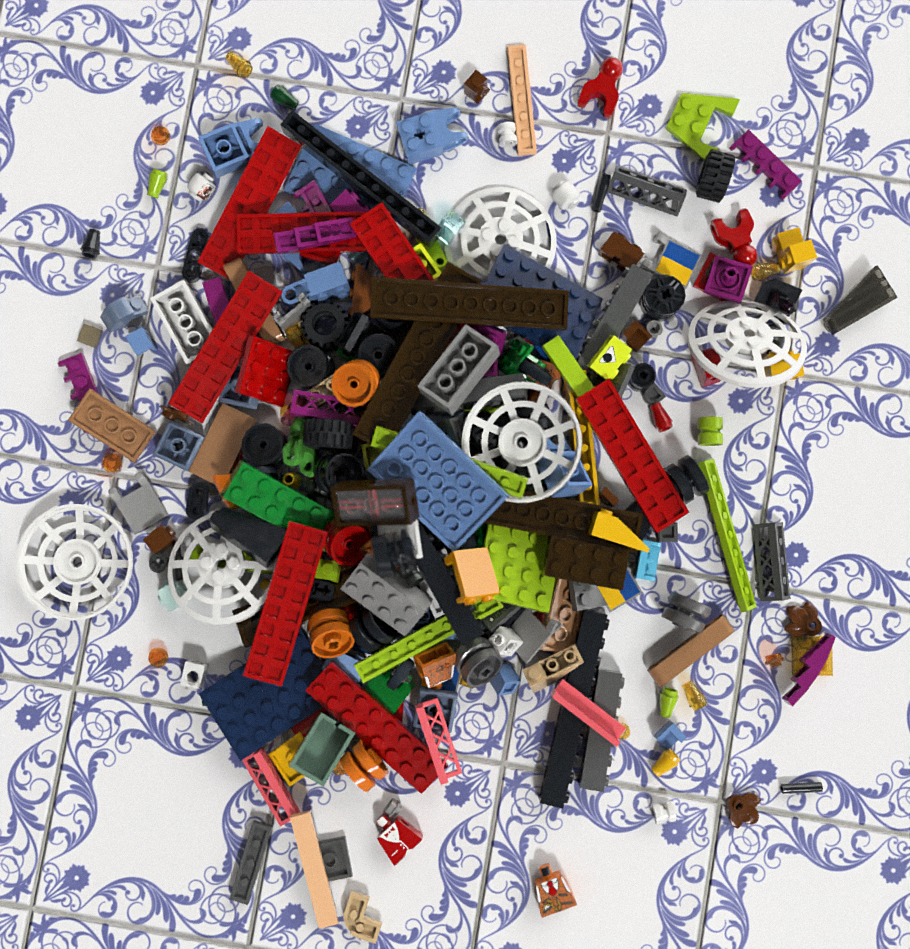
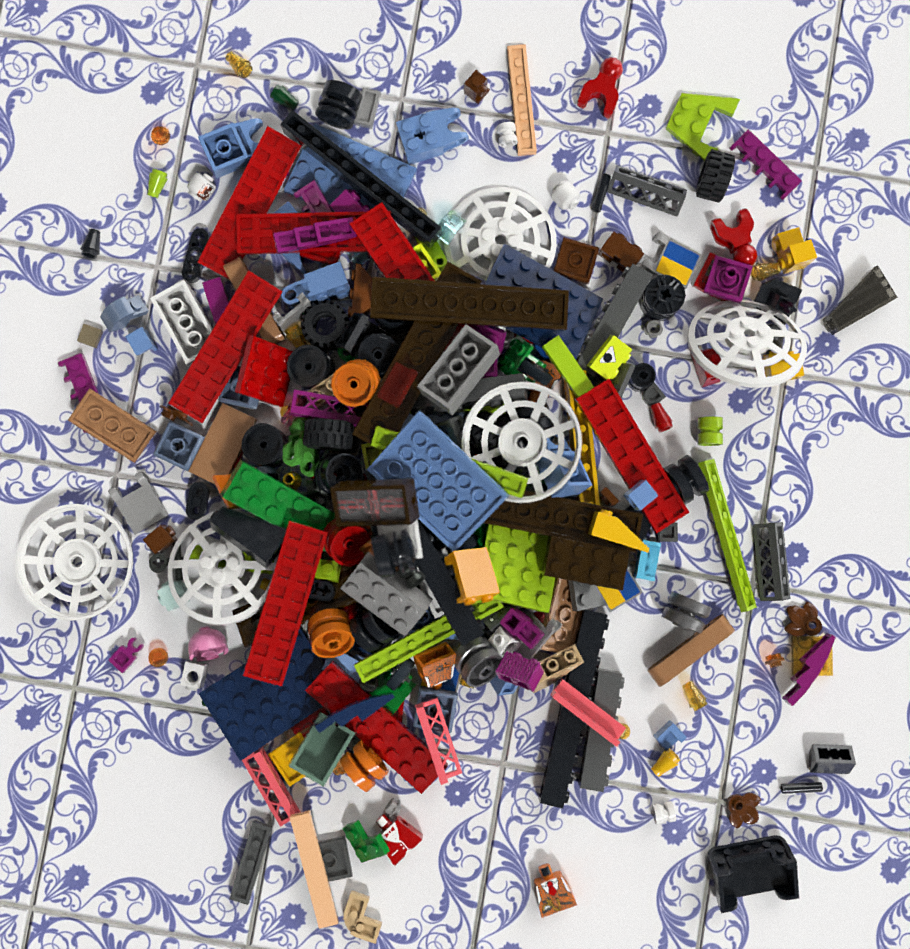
clear orange plate [102,454,122,473] -> none
reddish brown panel [620,320,652,352] -> none
lime cone [659,687,679,718] -> none
none -> magenta plate [108,637,144,673]
none -> bright pink cylinder [188,627,229,662]
none -> dark blue slope [314,692,395,734]
none -> black wheel [315,80,363,130]
none -> green plate [342,820,390,863]
none -> light grey tile [354,87,381,129]
none -> dark grey plate [359,676,378,692]
none -> clear red panel [377,362,418,408]
none -> magenta brick [495,651,544,692]
none -> magenta brick [500,608,545,649]
none -> reddish brown tile [553,237,599,285]
none -> medium blue panel [623,480,658,511]
none -> black windscreen [708,835,799,913]
none -> black brick [809,744,856,774]

